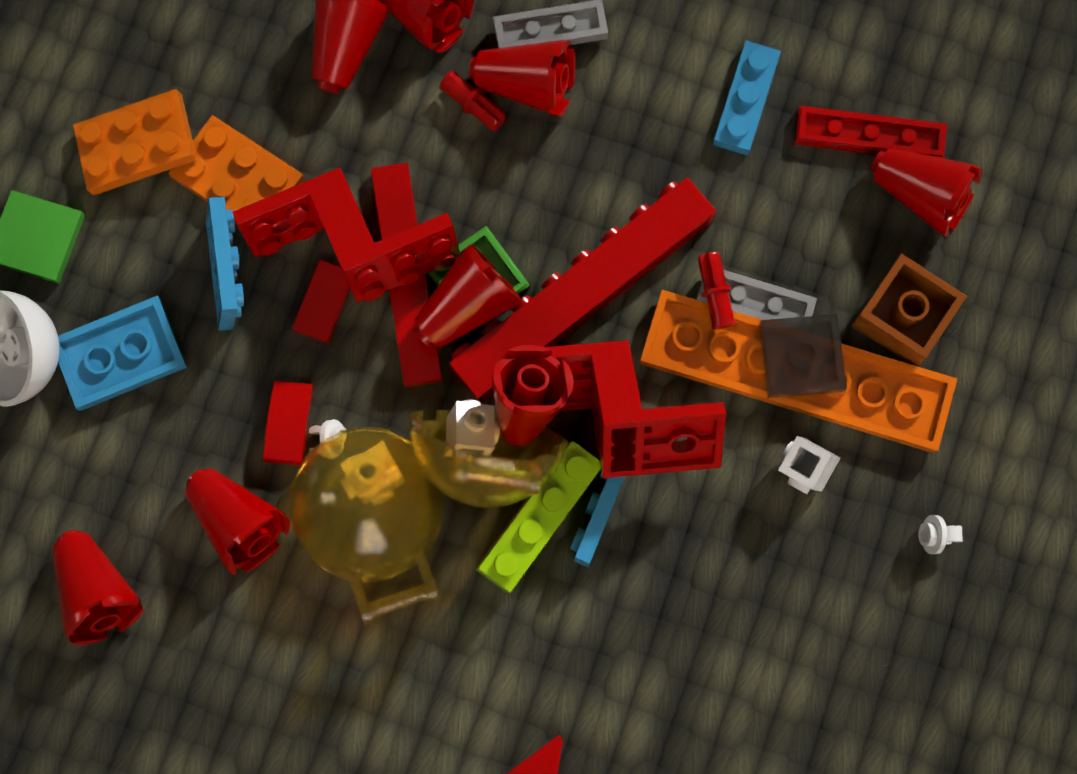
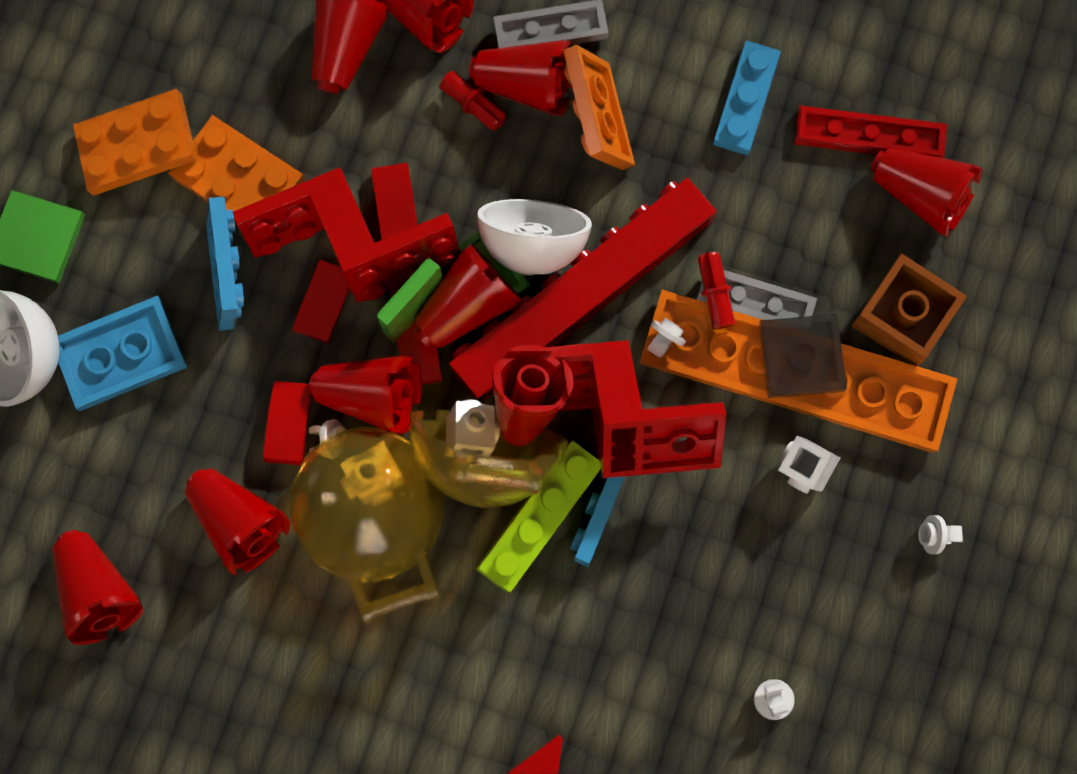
none -> red cone [309,356,422,434]
none -> bright green tile [377,258,443,344]
none -> white piece [477,199,592,275]
none -> orange plate [563,45,635,170]
none -> white plate [647,318,686,358]
none -> white plate [754,679,794,720]

